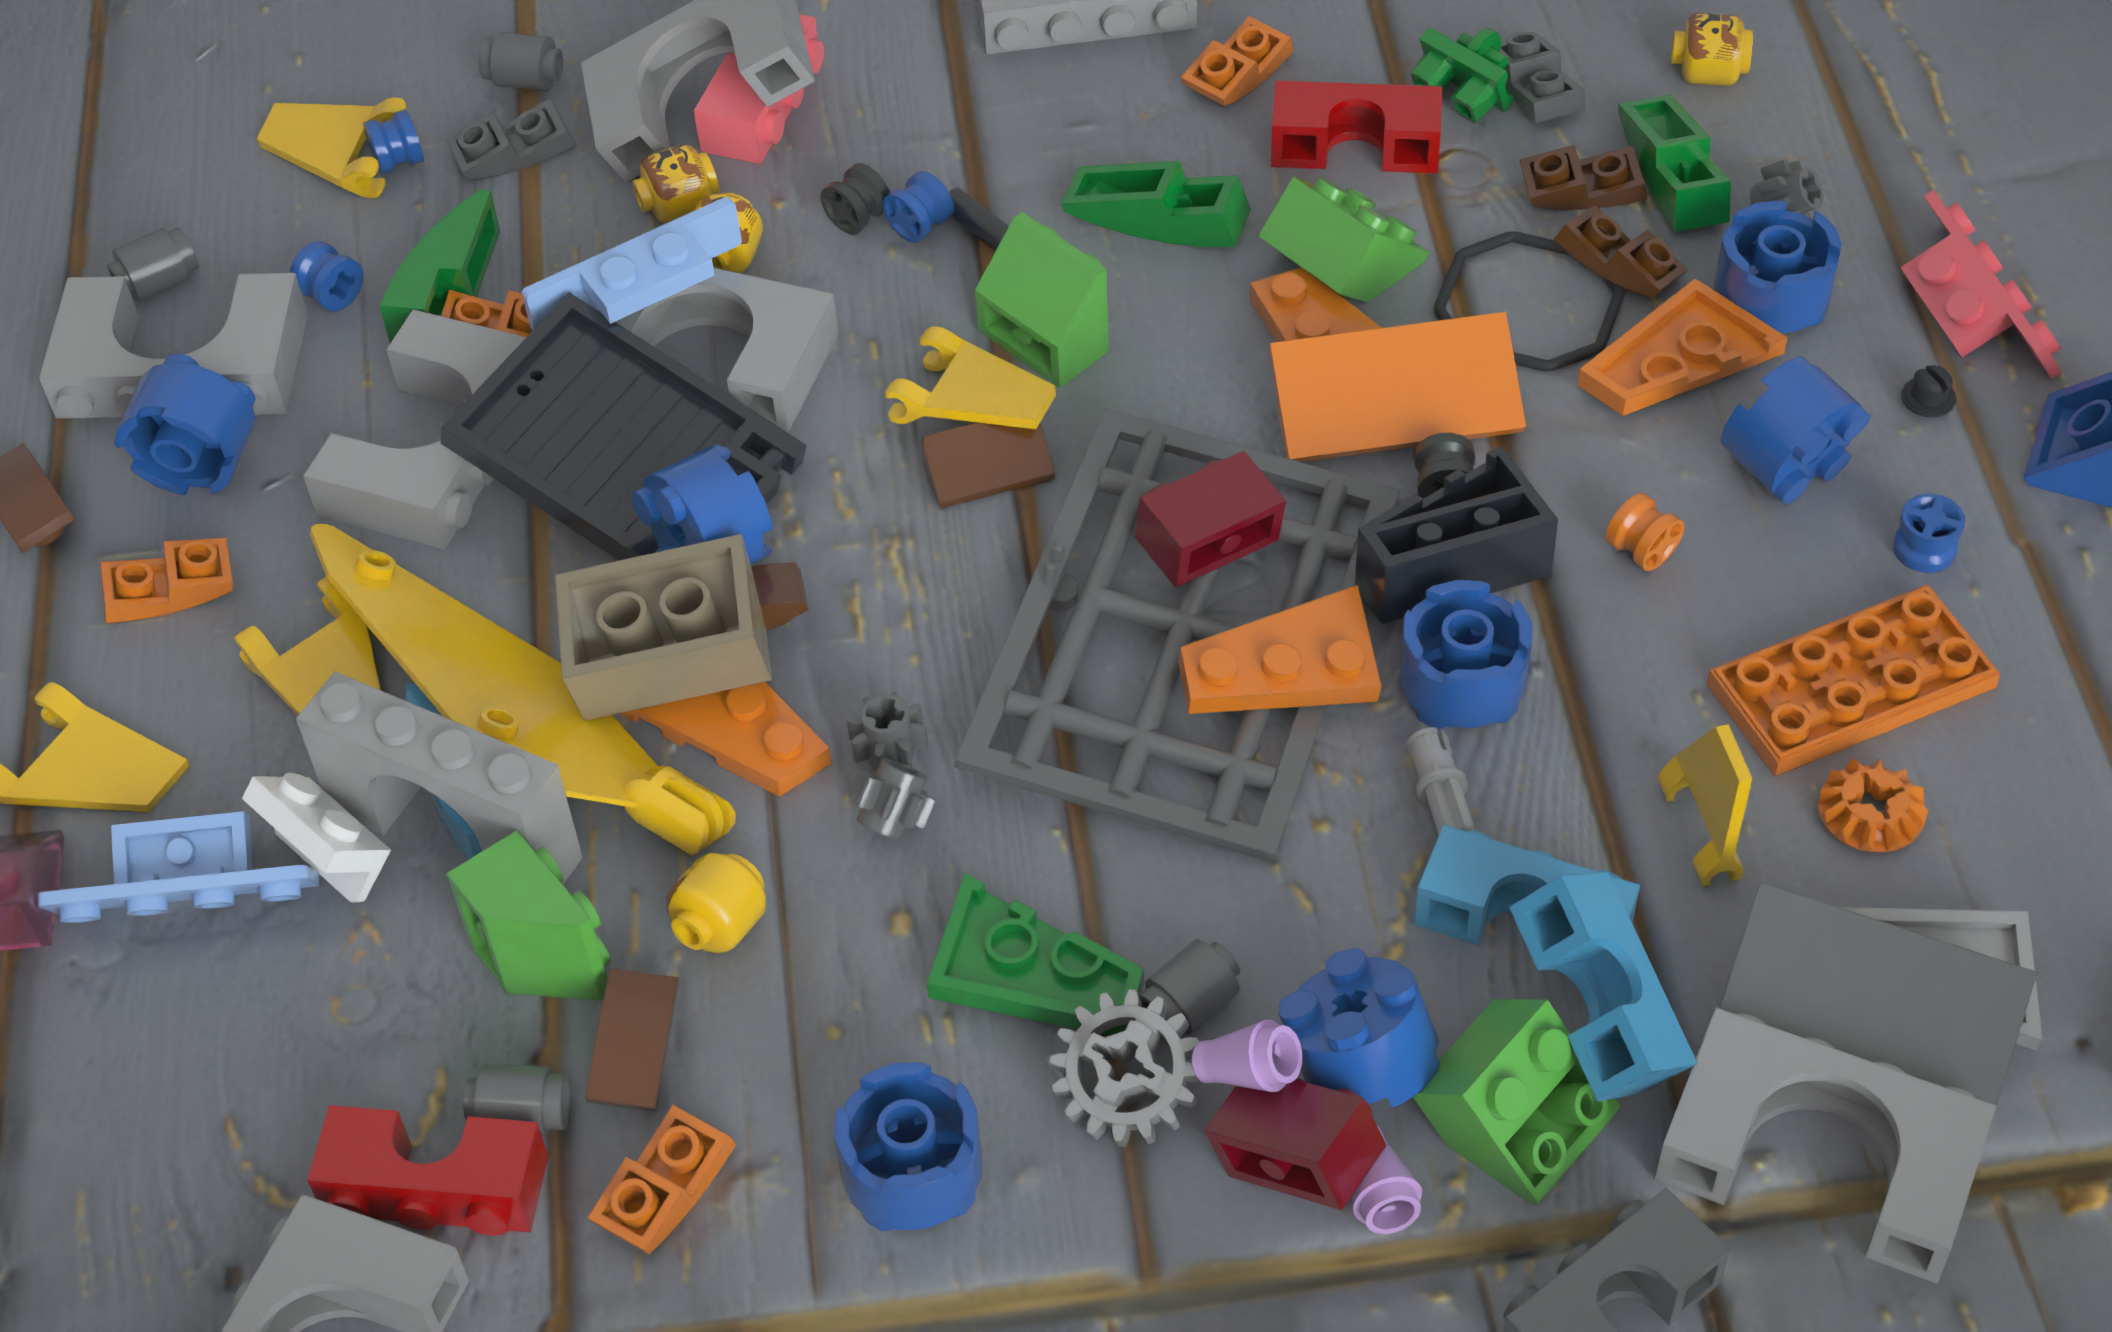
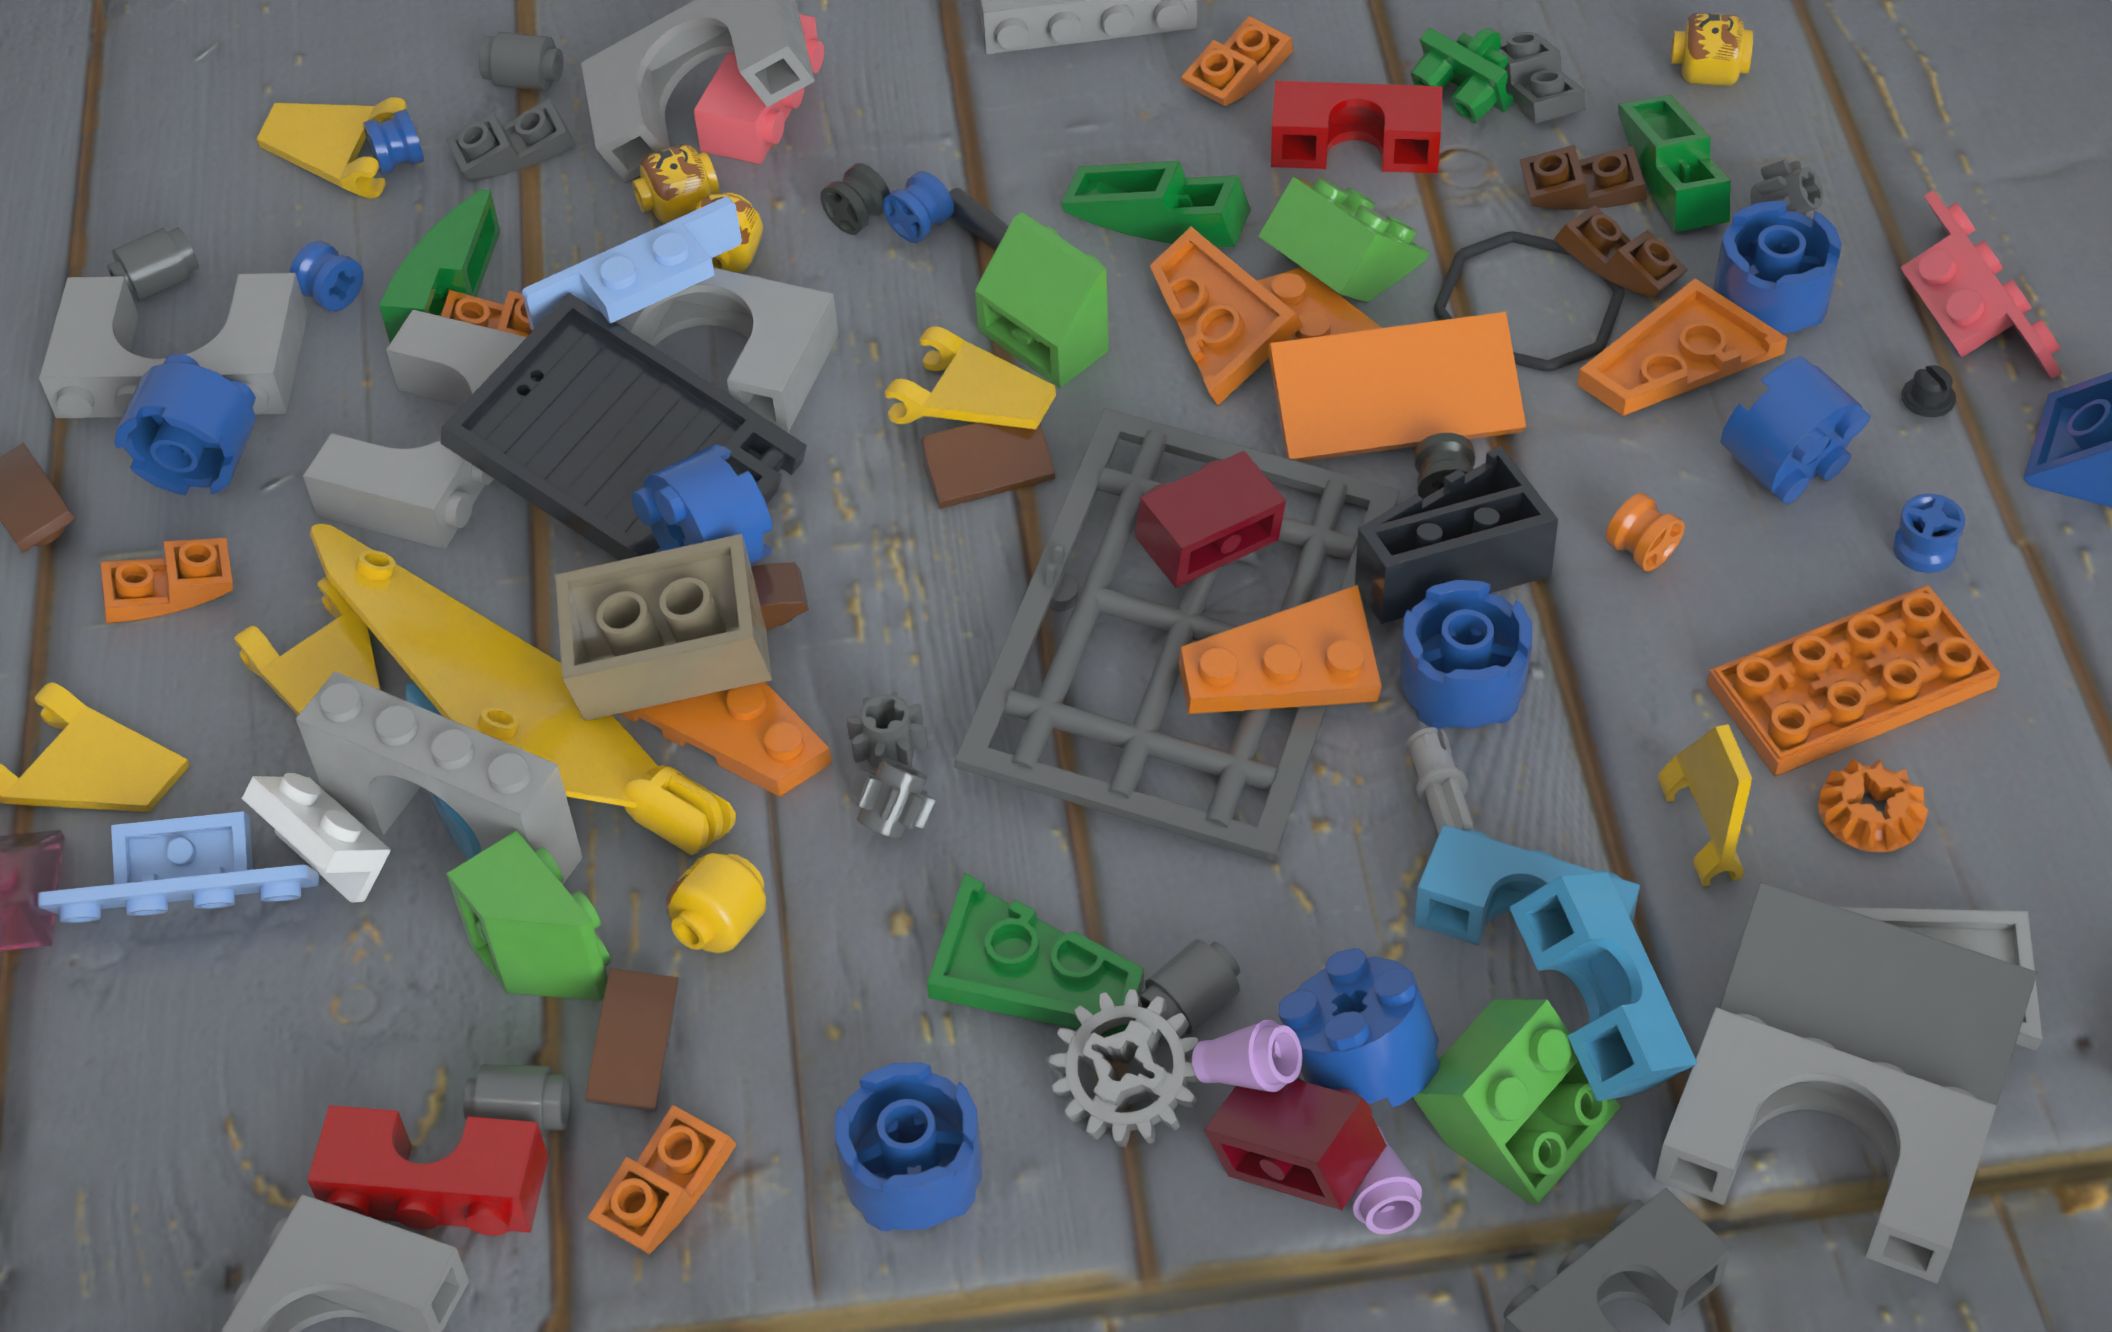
none -> orange wing [1149,227,1303,406]

